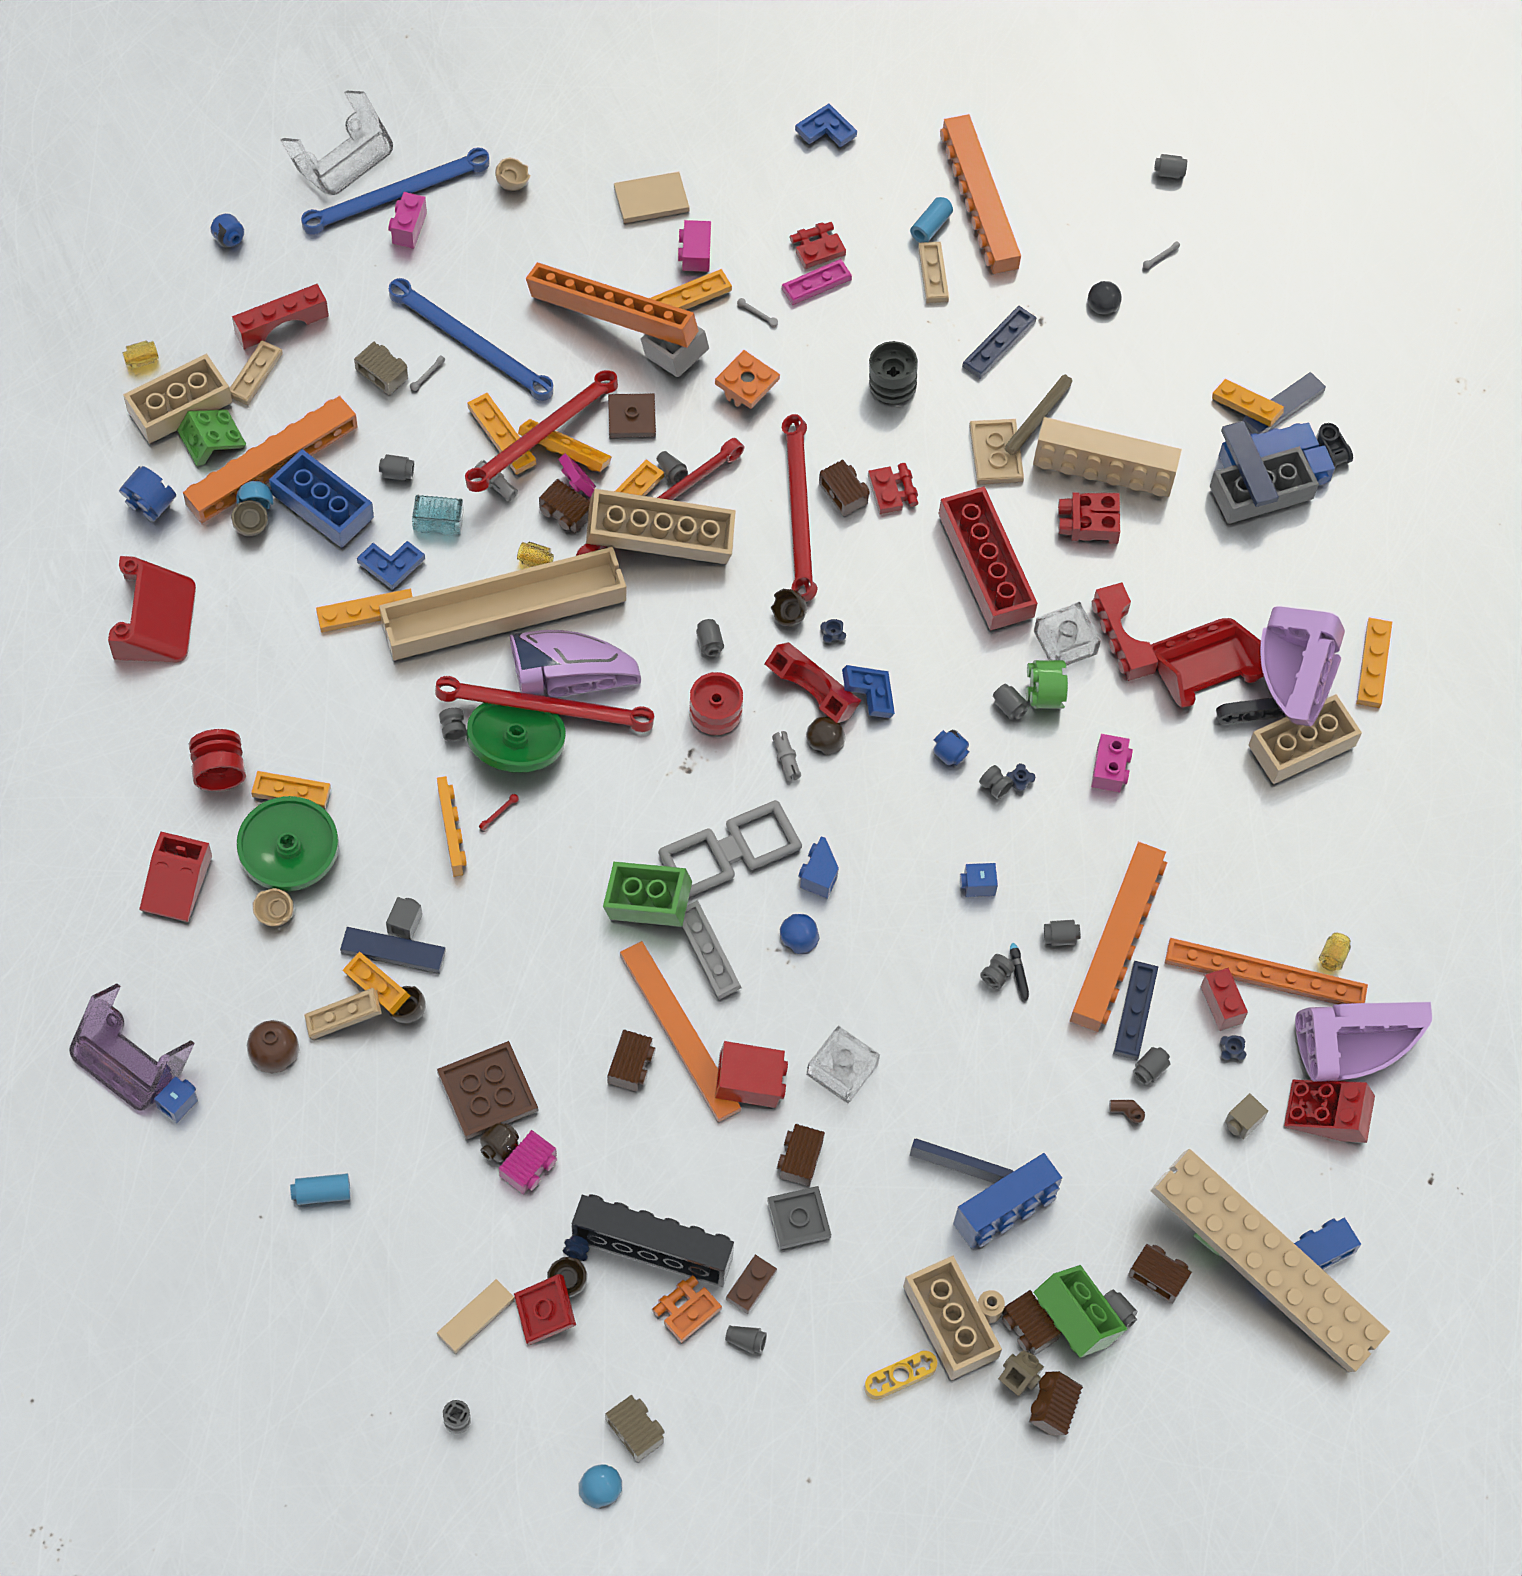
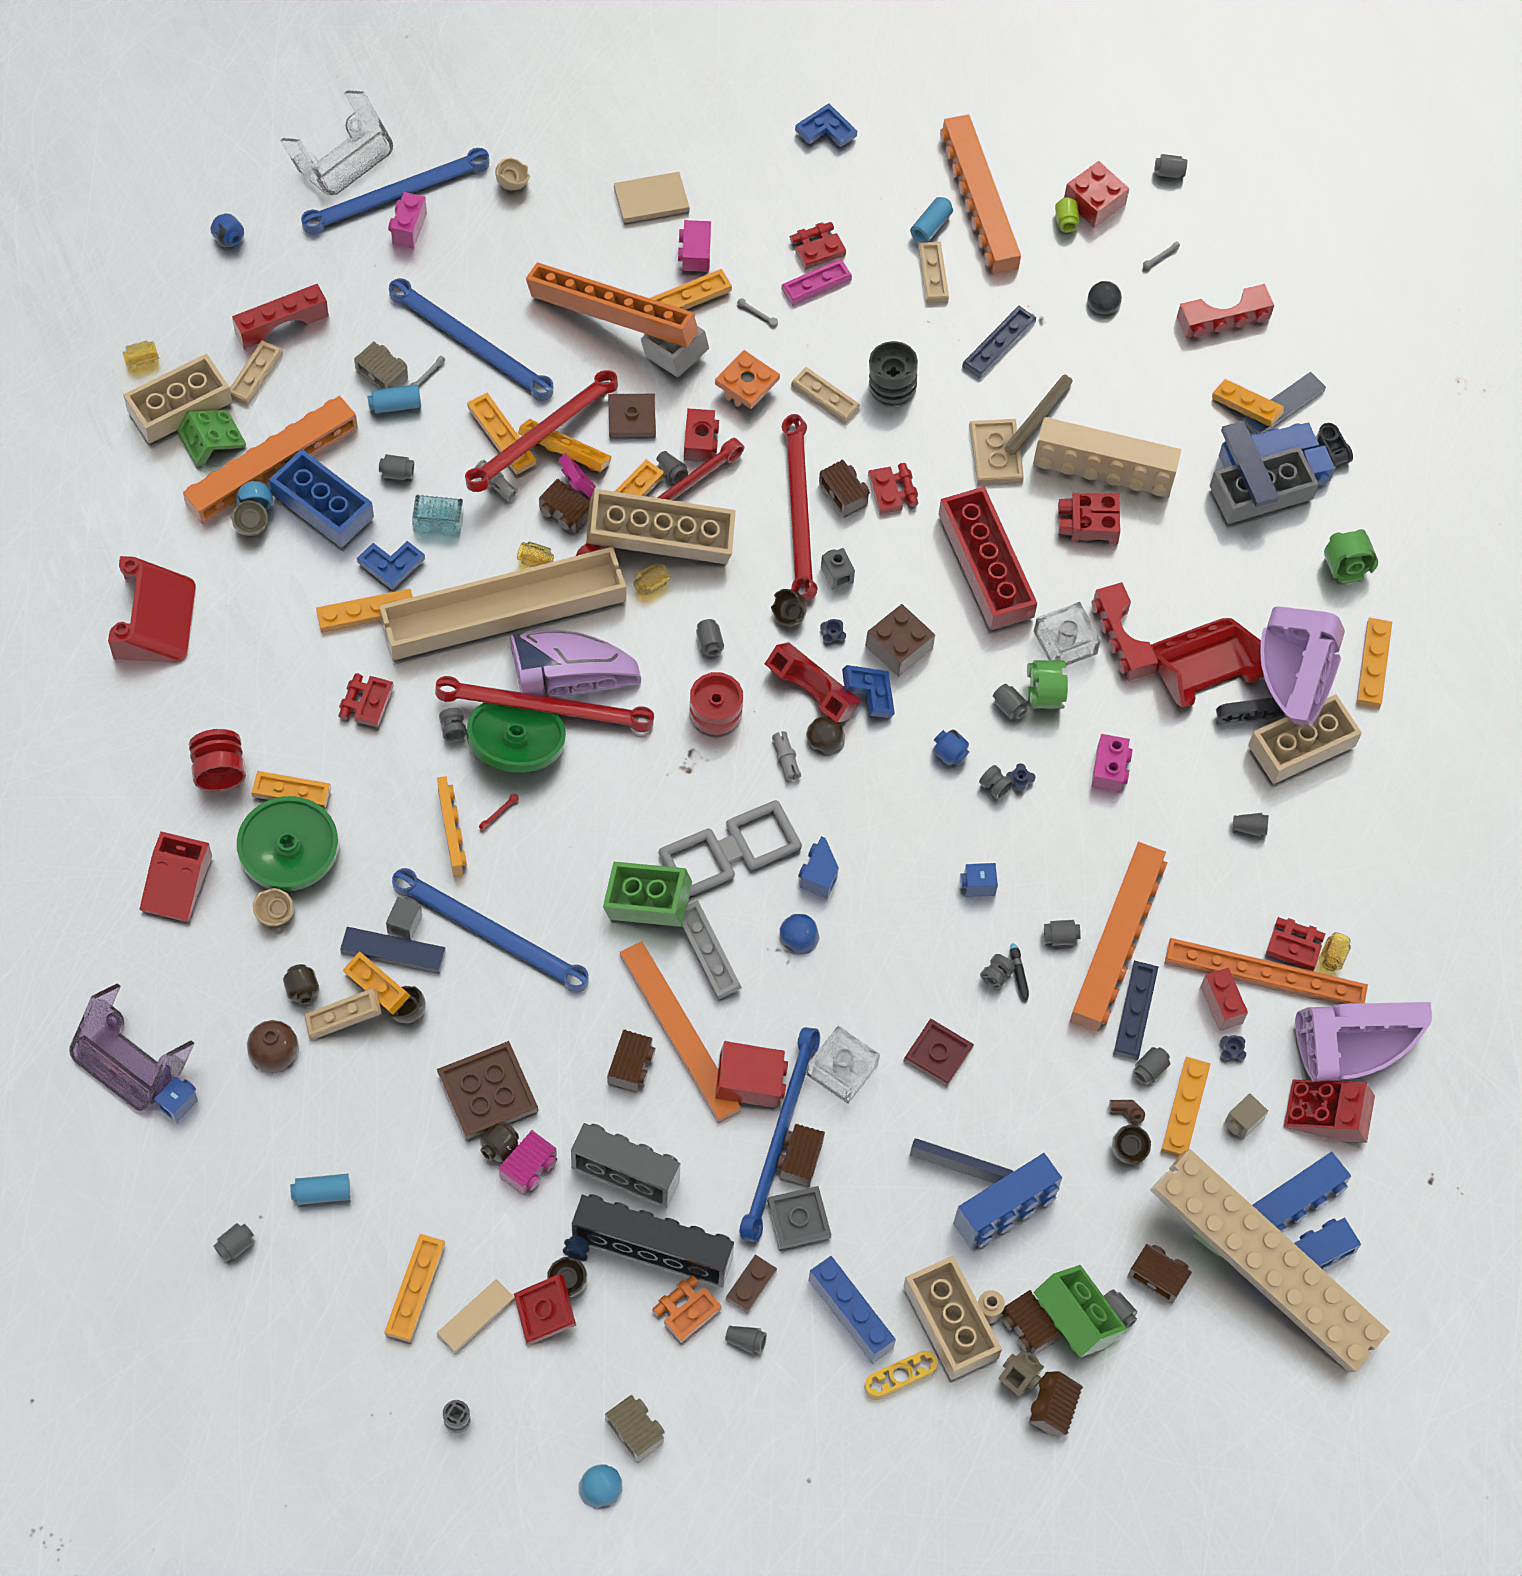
blue brick [119,466,176,522] -> none
none -> dark grey brick [213,1223,254,1262]
none -> dark brown head [283,964,319,1004]
none -> red plate [338,673,394,728]
none -> dark azure brick [367,384,421,414]
none -> light orange plate [384,1234,445,1343]
none -> blue piece [392,868,589,993]
none -> dark grey brick [571,1123,681,1208]
none -> clear yellow brick [633,563,670,595]
none -> red brick [684,408,719,462]
none -> blue piece [739,1027,820,1242]
none -> tan tile [791,367,860,423]
none -> blue brick [808,1256,896,1364]
none -> dark grey brick [821,548,855,590]
none -> reddish brown brick [865,604,935,677]
none -> dark red tile [903,1018,974,1087]
none -> lime brick [1055,197,1080,233]
none -> brick [1064,161,1130,228]
none -> dark brown hair [1112,1125,1151,1164]
none -> light orange plate [1161,1056,1211,1157]
none -> arch [1177,283,1275,338]
none -> dark grey cone [1233,812,1269,837]
none -> blue brick [1252,1151,1351,1233]
none -> red plate [1265,917,1326,971]
none -> bright green brick [1324,529,1379,583]

